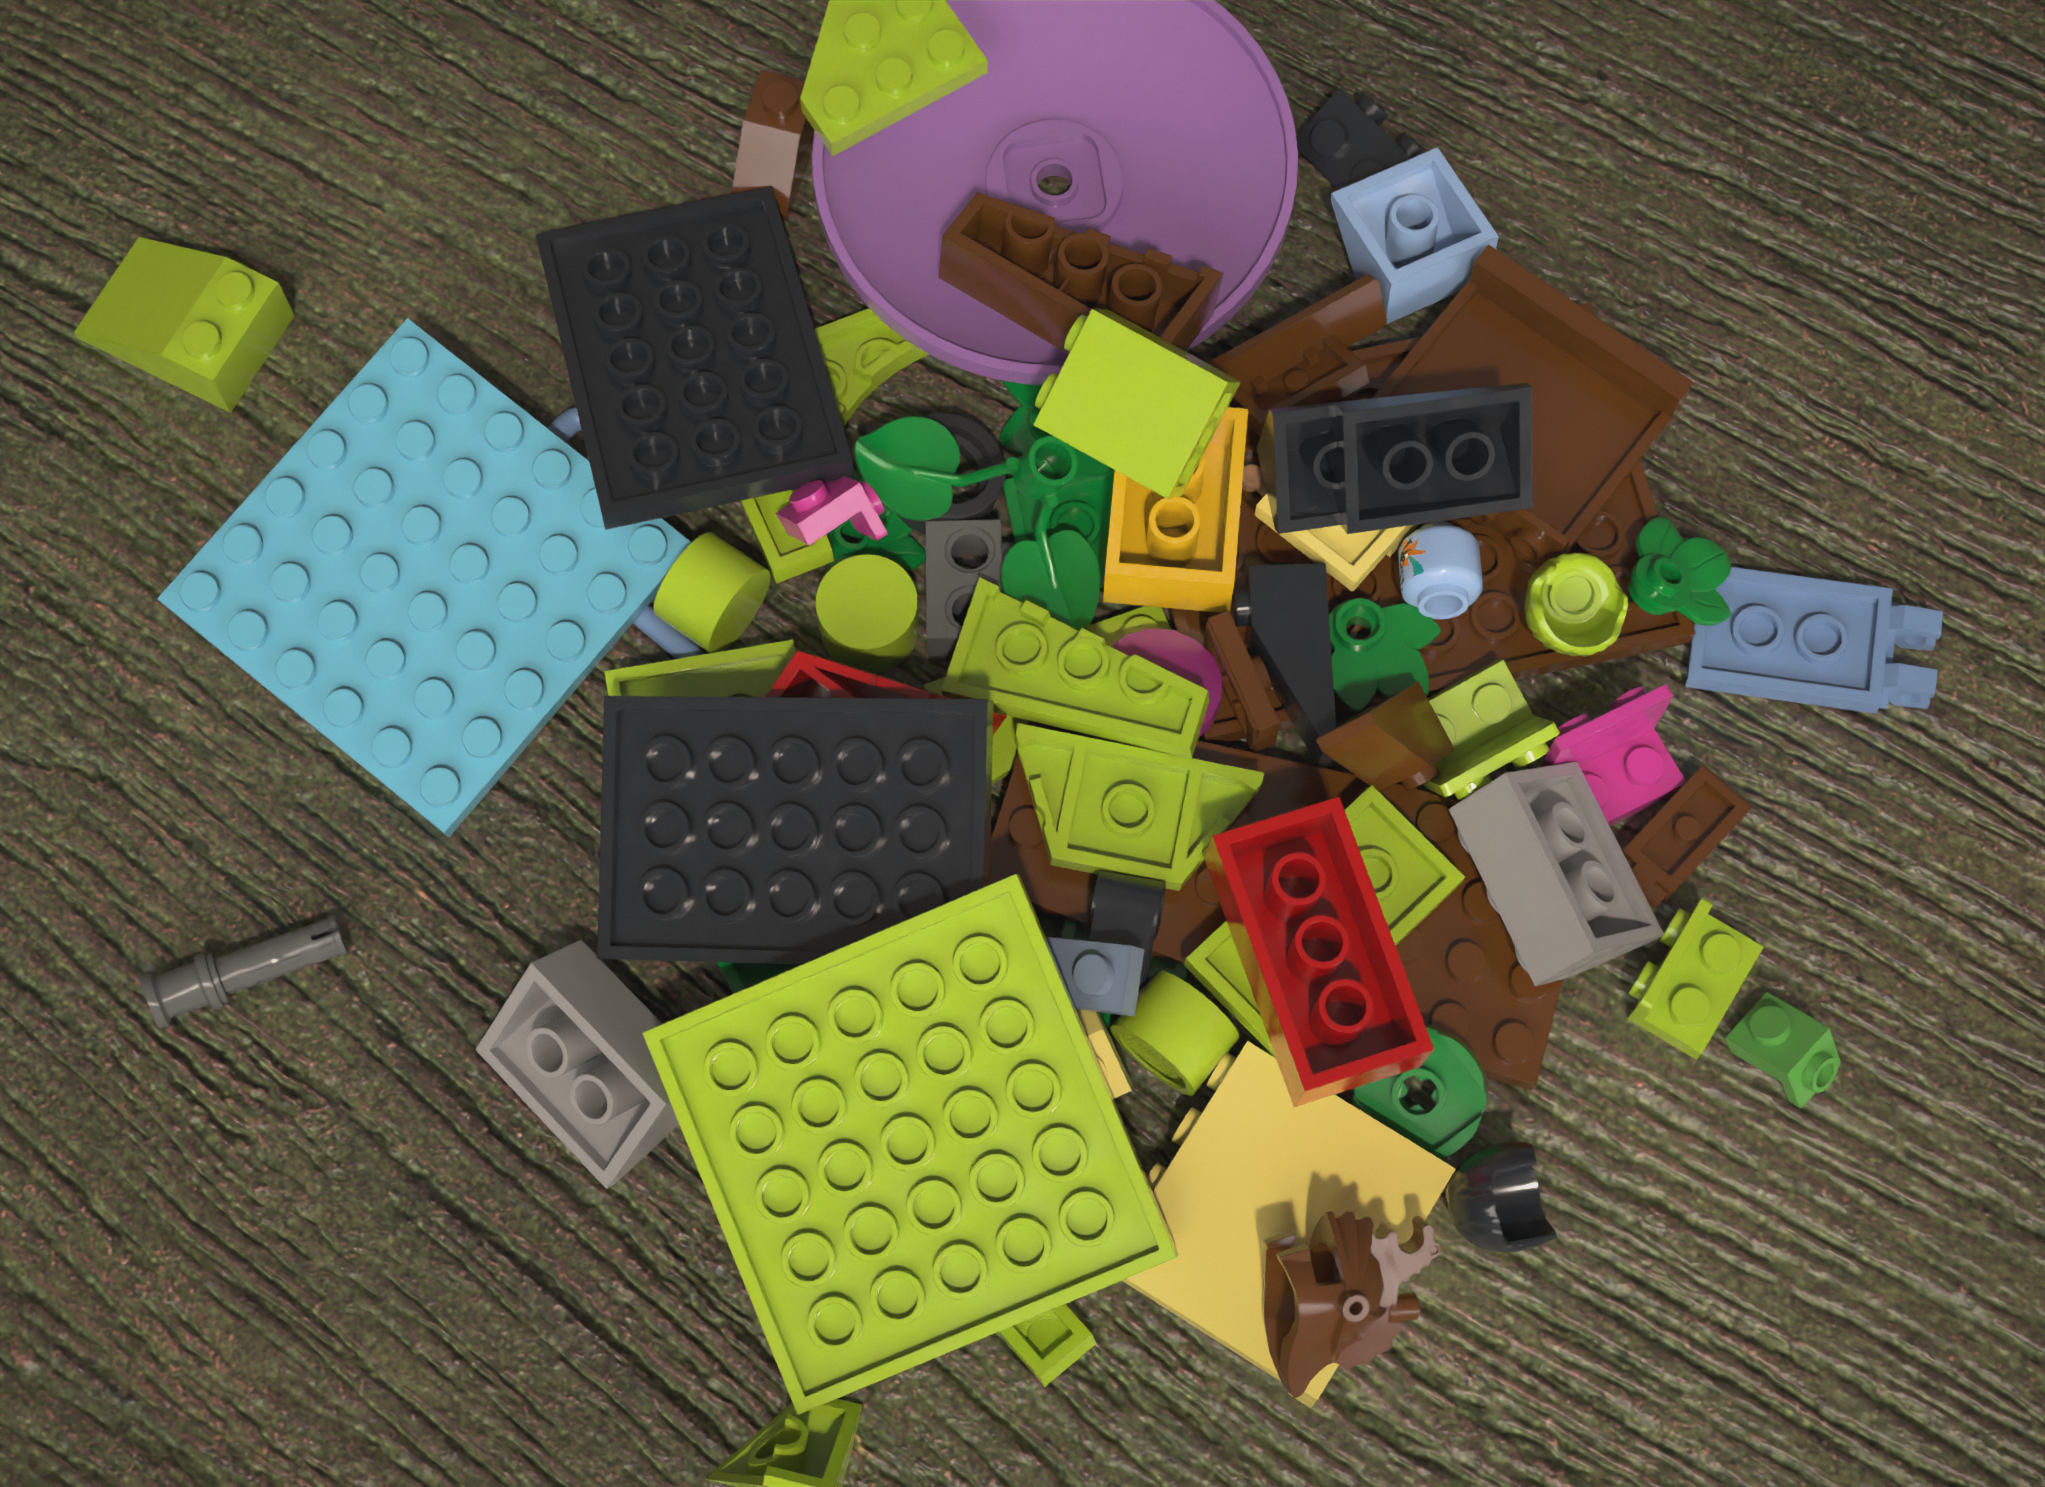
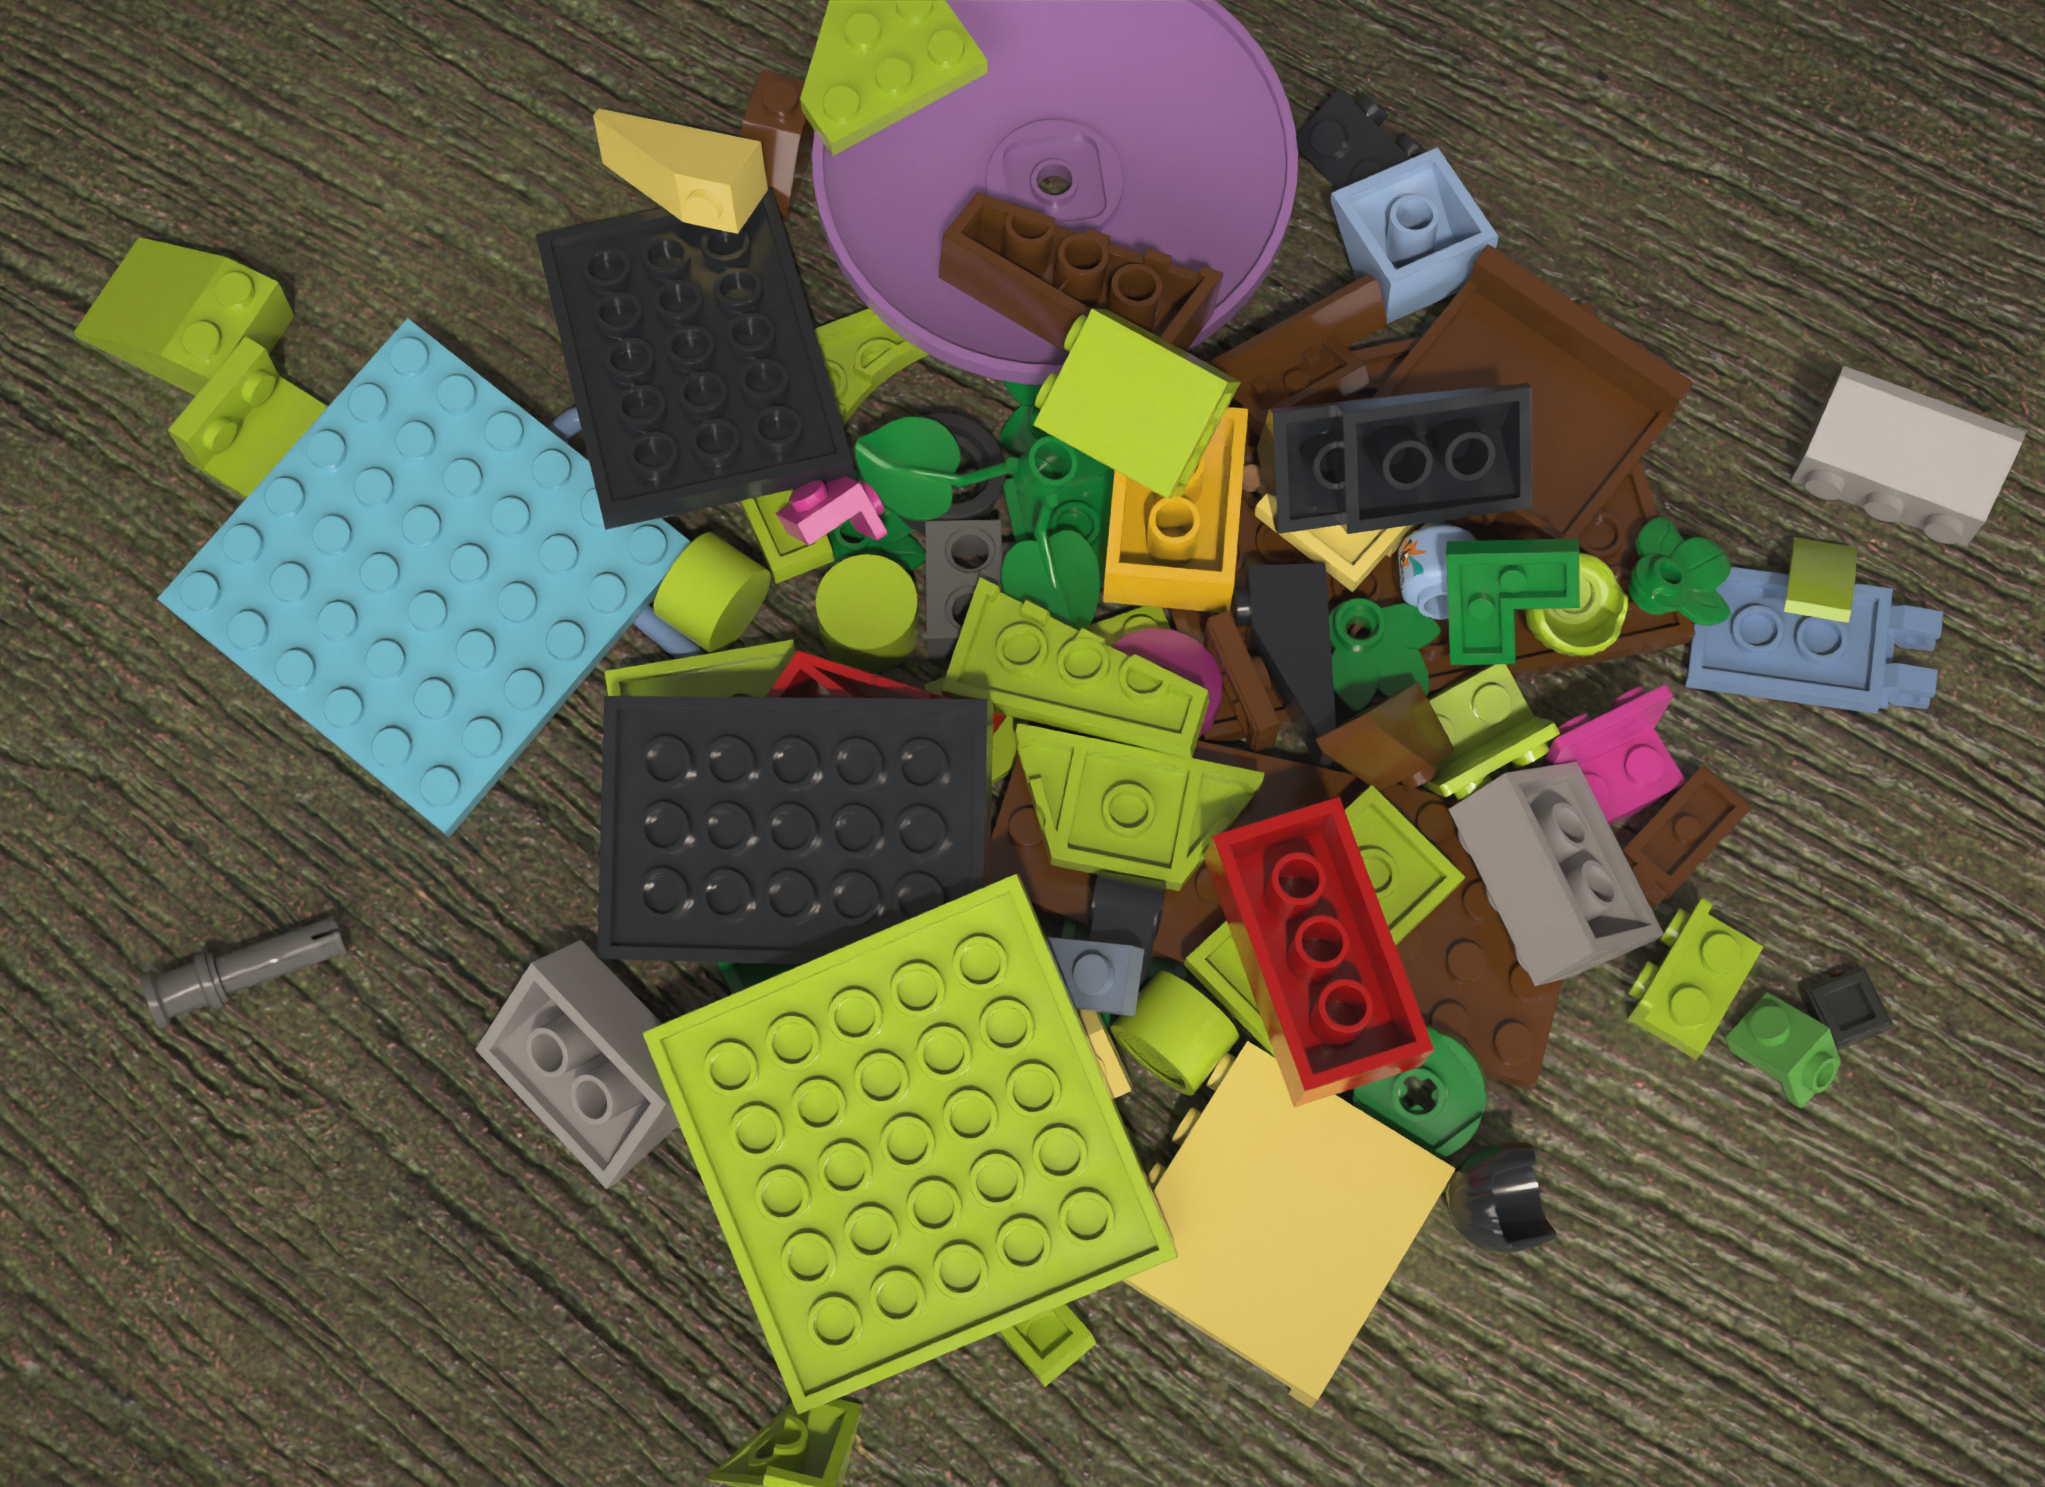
reddish brown helmet [1262,1211,1441,1398] -> none
none -> lime bracket [168,336,328,499]
none -> light yellow slope [593,109,768,234]
none -> green plate [1446,539,1580,665]
none -> lime slope [1784,537,1857,623]
none -> slope [1790,365,2026,547]
none -> pearl dark grey tile [1800,967,1894,1051]

